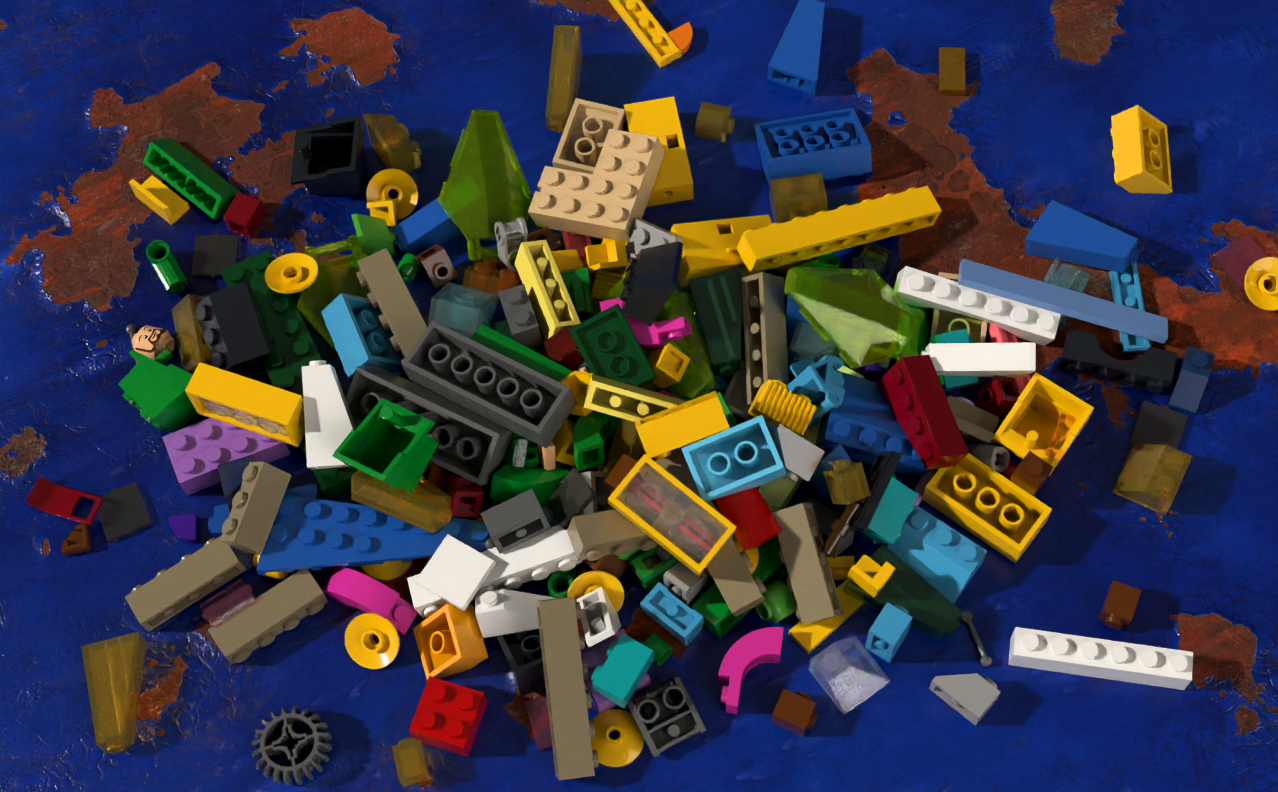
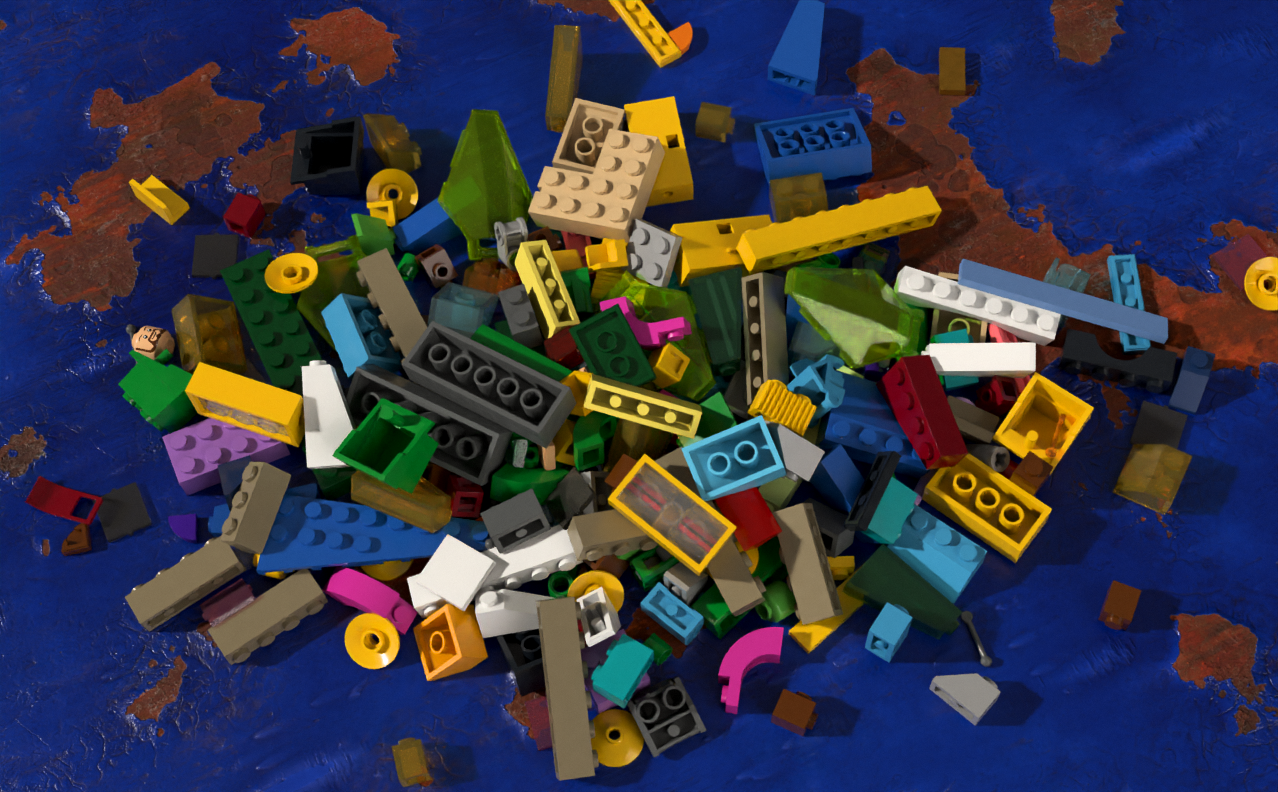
clear yellow slope [81,632,146,753] -> none
green brick [143,138,243,219] -> none
green piece [146,240,188,294] -> none
black slope [194,282,274,377] -> none
dark grey gear [252,706,332,786] -> none
red brick [408,676,488,757] -> none
black slope [620,241,683,327] -> none
yellow brick [635,391,730,460] -> none
clear slope [809,635,890,715] -> none
dark brown bar [821,501,860,556] -> none
clear yellow brick [823,459,871,505] -> none
yellow panel [847,555,896,598] -> none
white brick [1008,627,1193,690] -> none
blue slope [1025,200,1139,273] -> none
yellow slope [1110,105,1172,194] -> none

